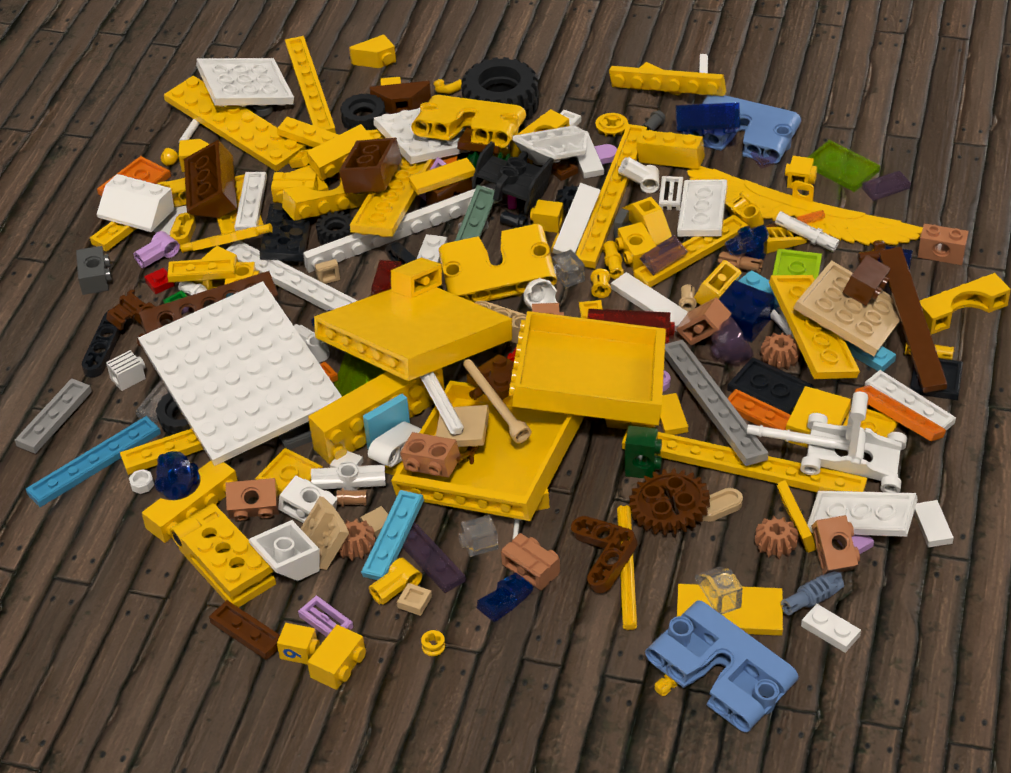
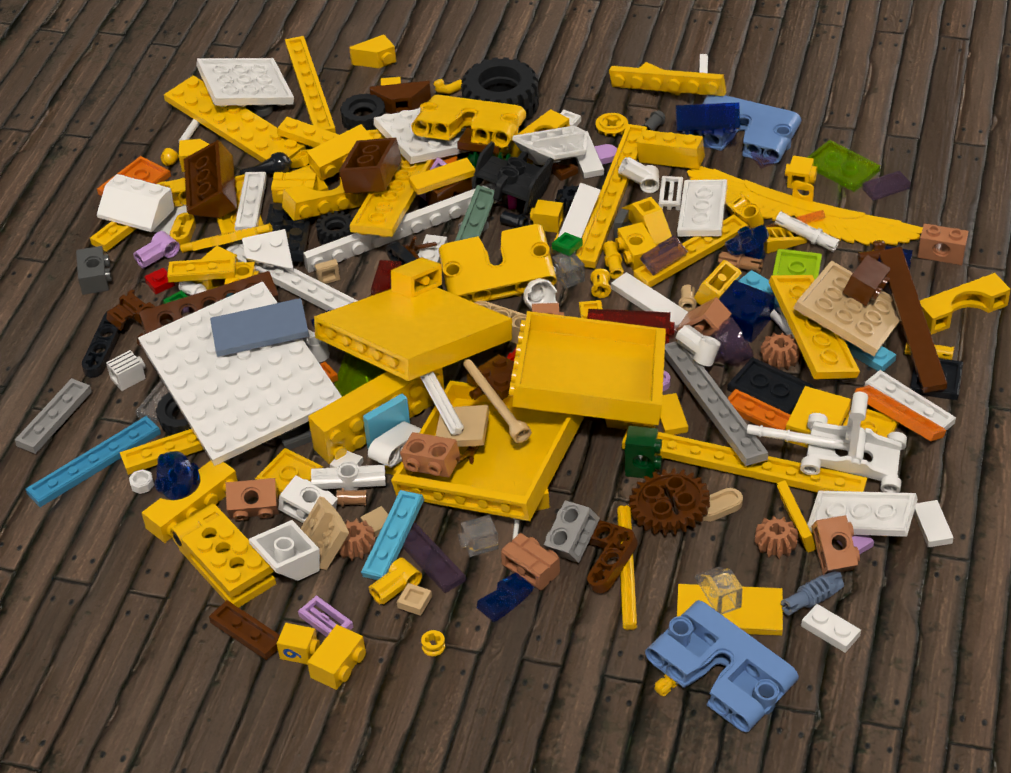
none -> sand blue tile [210,298,310,357]
none -> black piece [239,152,292,175]
none -> white wing [242,229,294,271]
none -> reddish brown plant [403,236,437,259]
none -> light grey brick [544,500,600,563]
none -> green tile [551,232,583,256]
none -> white piece [675,325,721,366]

